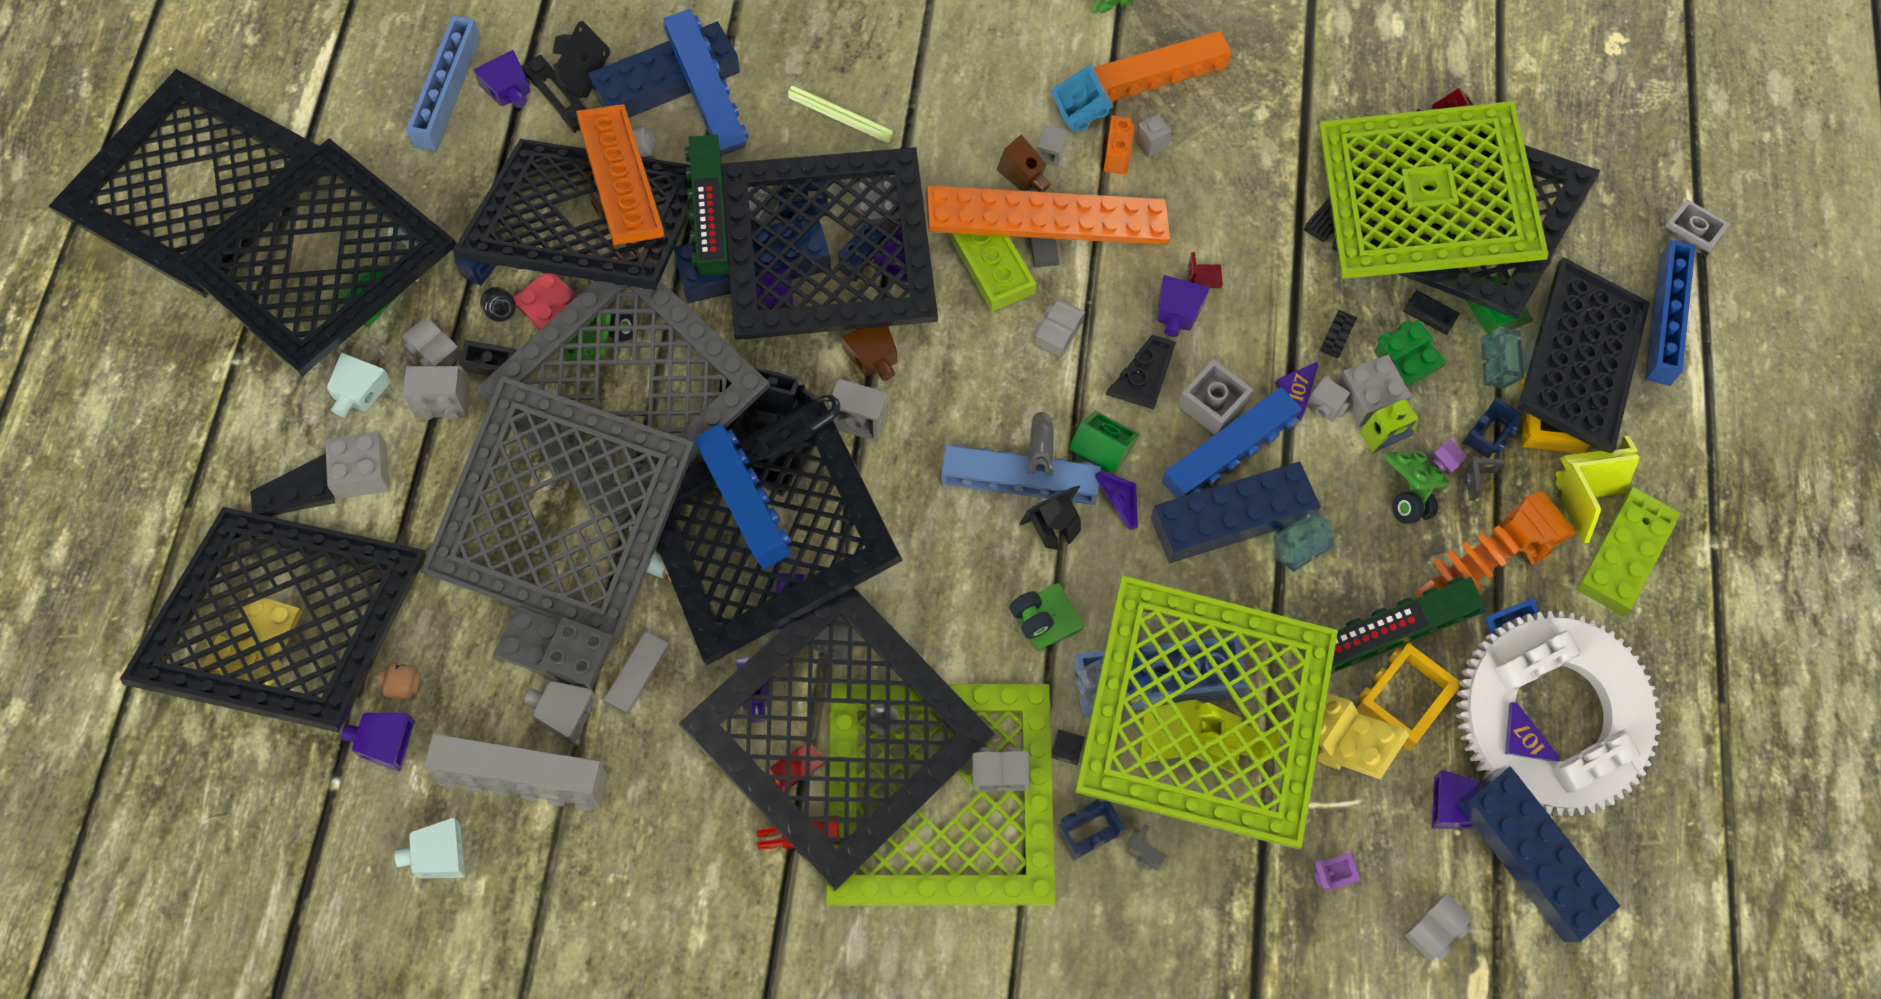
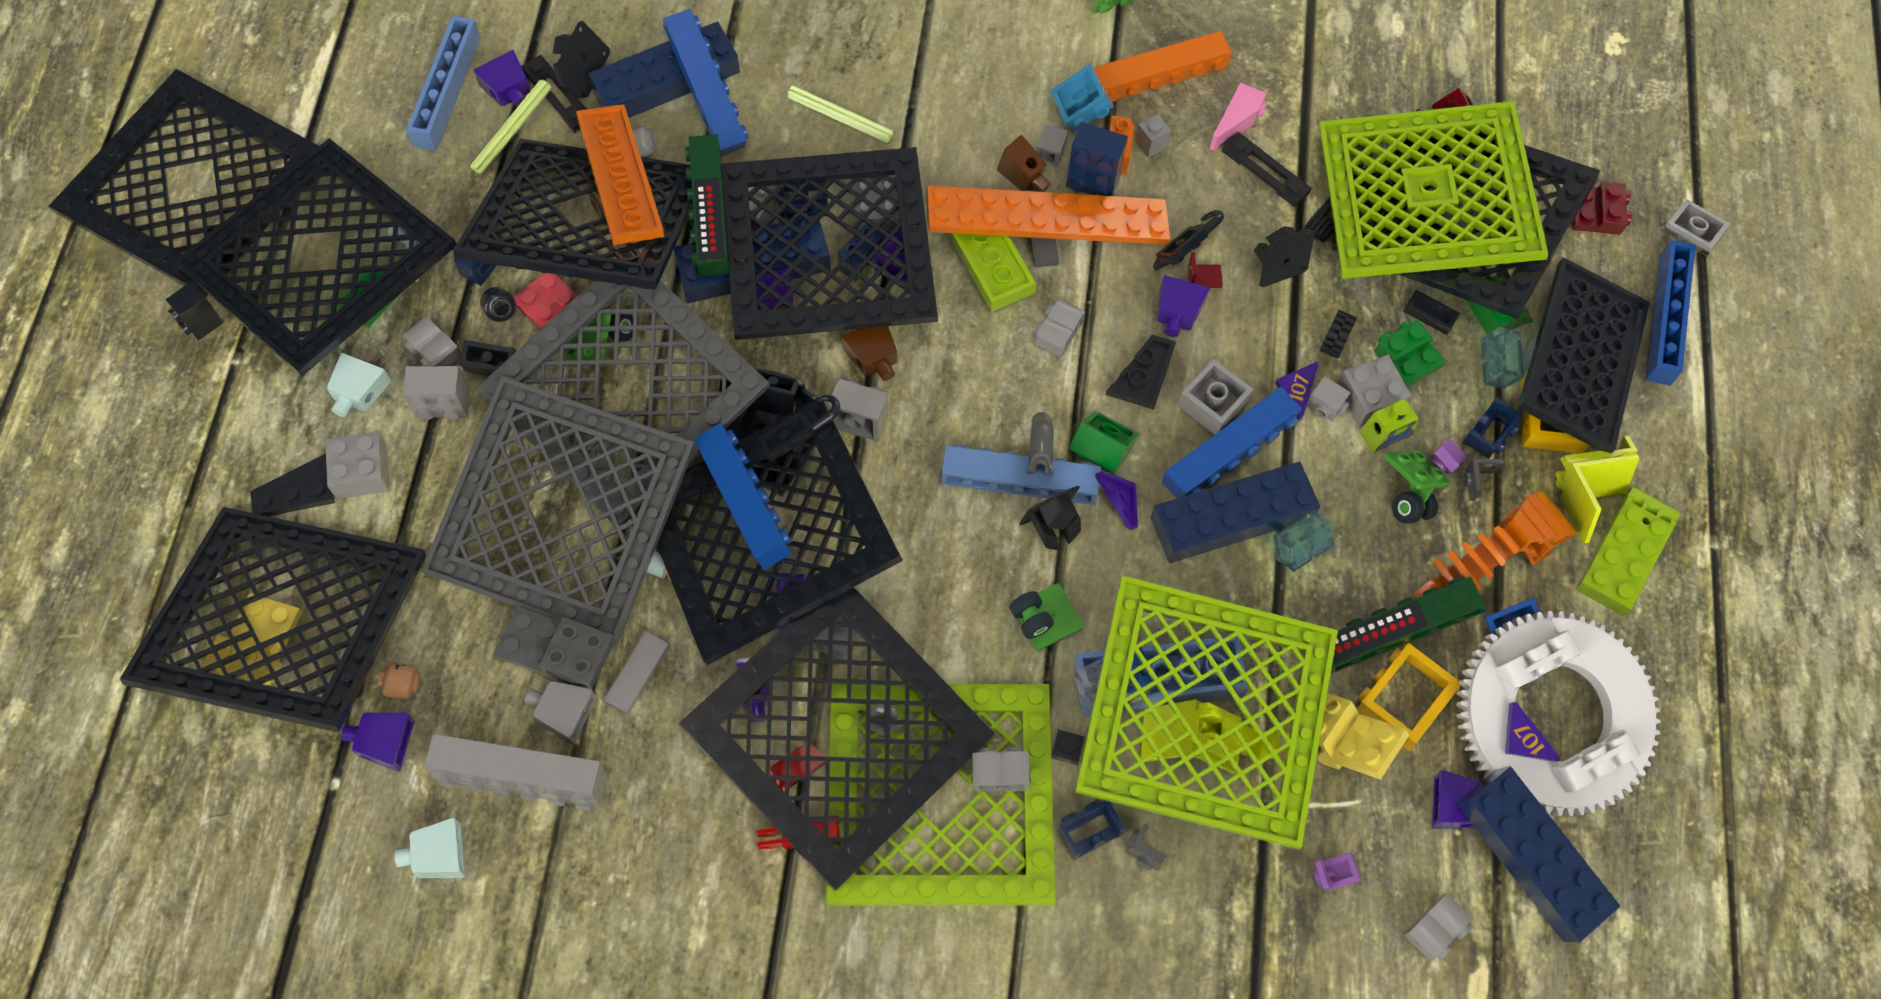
none -> black brick [165,282,224,341]
none -> yellowish green axle [470,80,551,175]
none -> dark blue brick [1066,122,1128,196]
none -> black plate [1153,210,1224,271]
none -> bright pink slope [1210,83,1267,151]
none -> black container [1222,132,1311,208]
none -> black piece [1254,226,1315,287]
none -> dark red plate [1572,181,1632,235]

